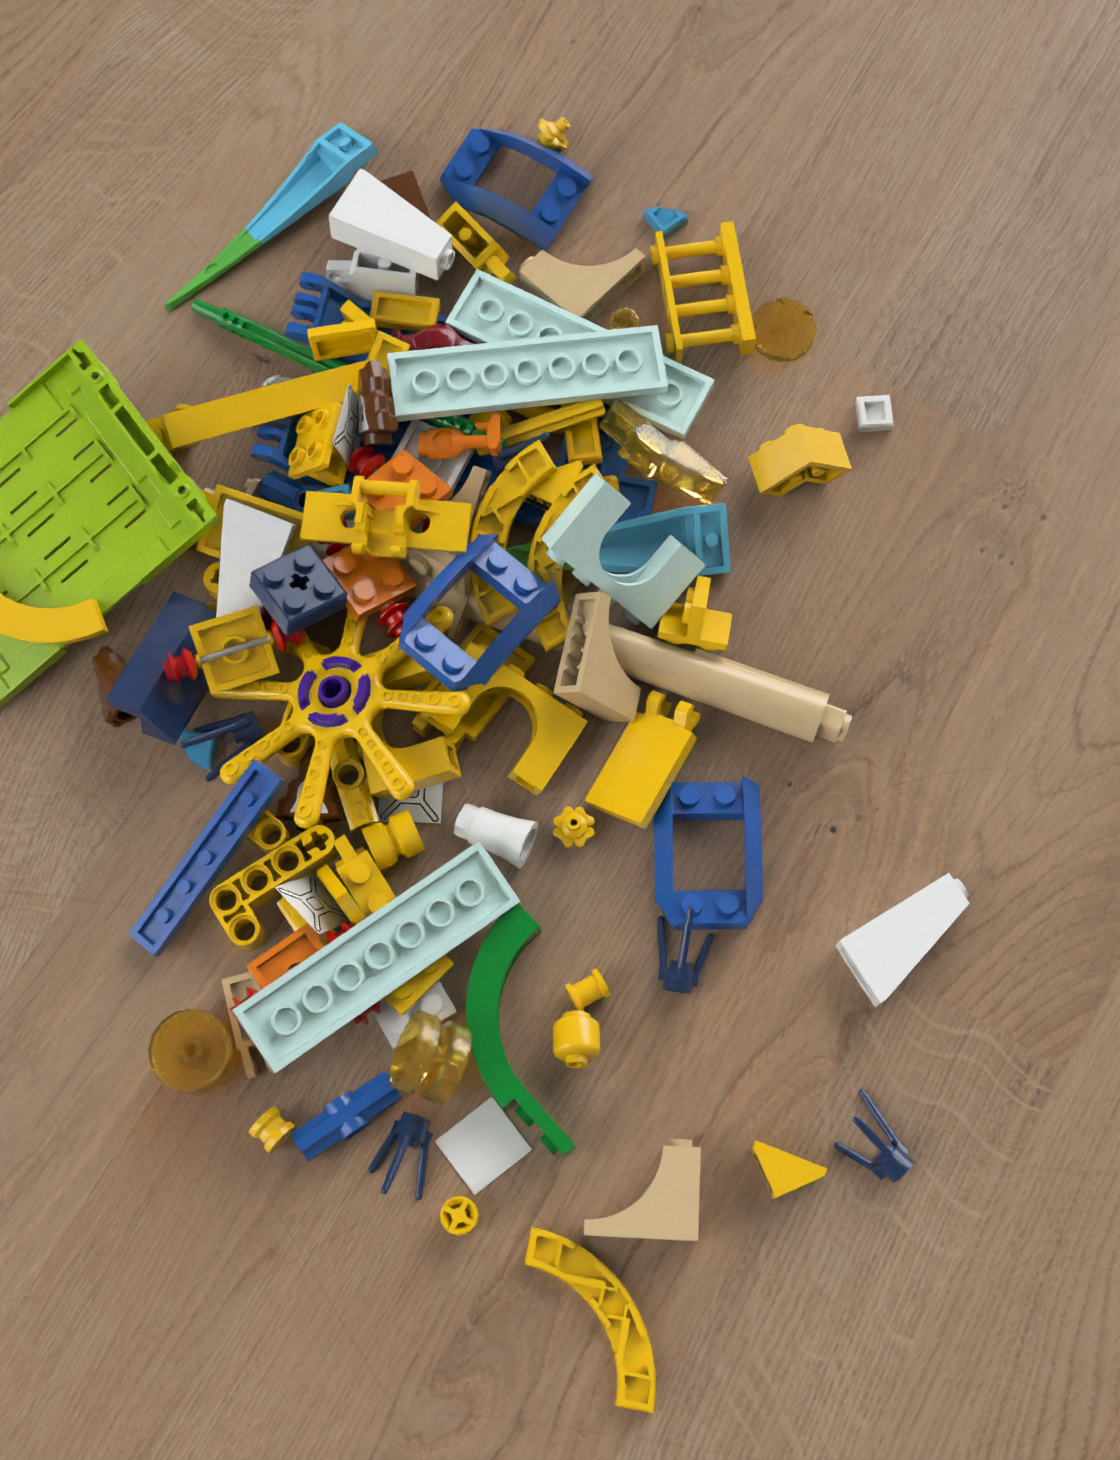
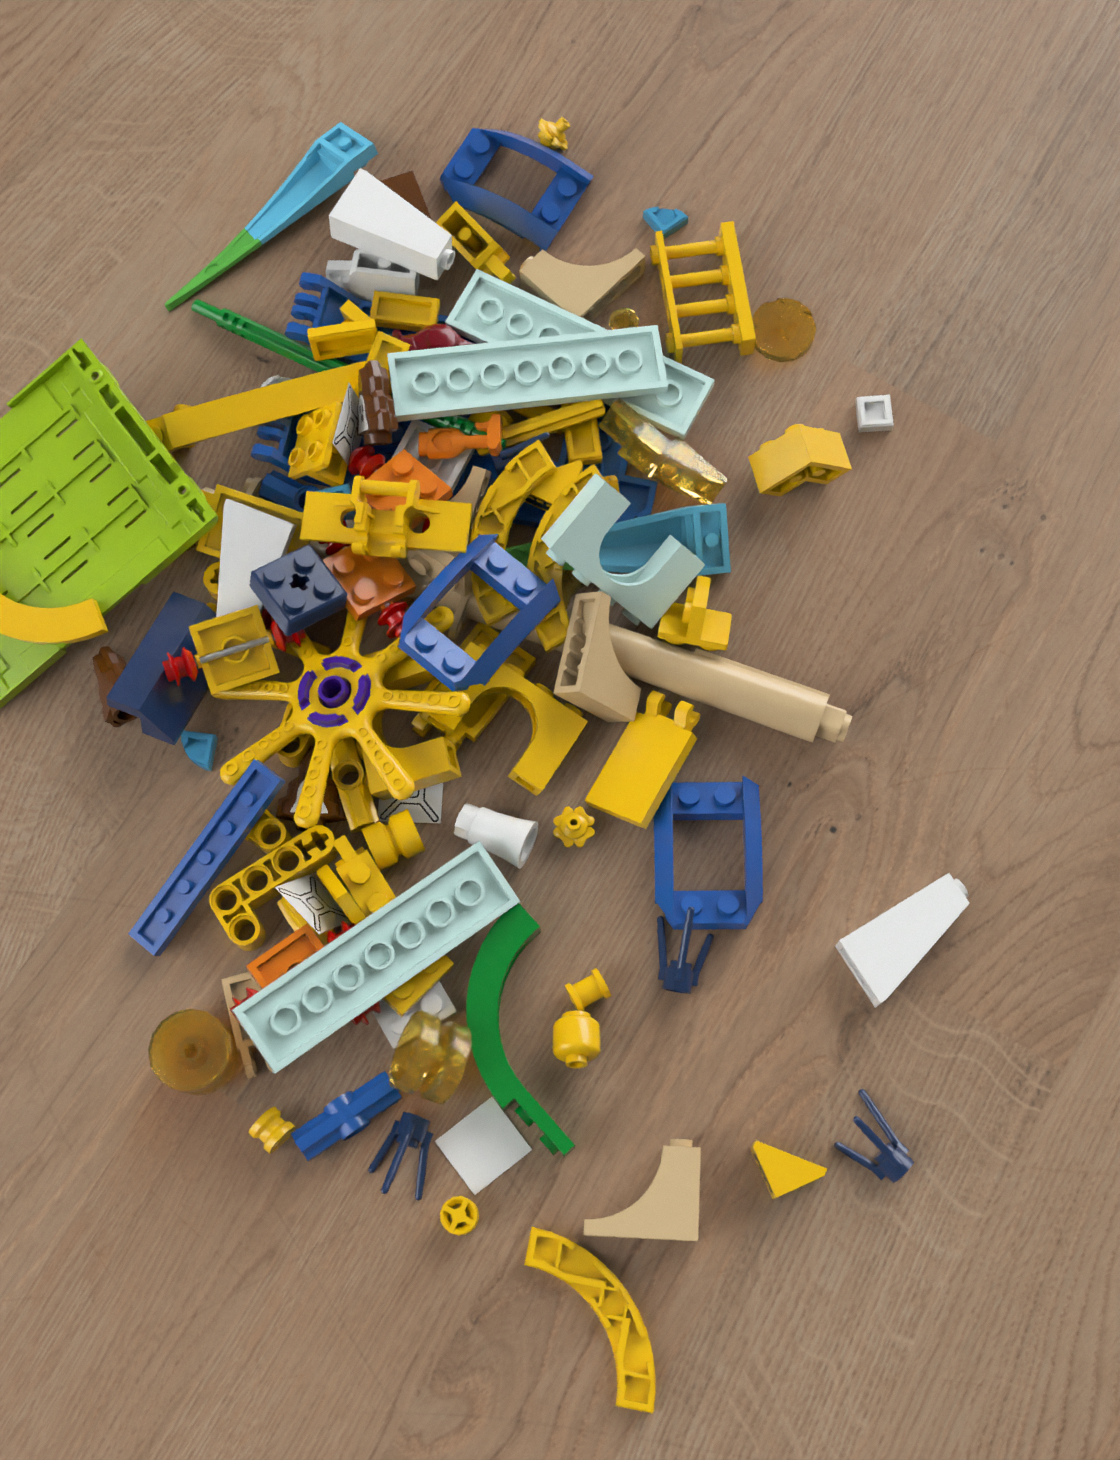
dark blue plant [180,711,264,781] -> none

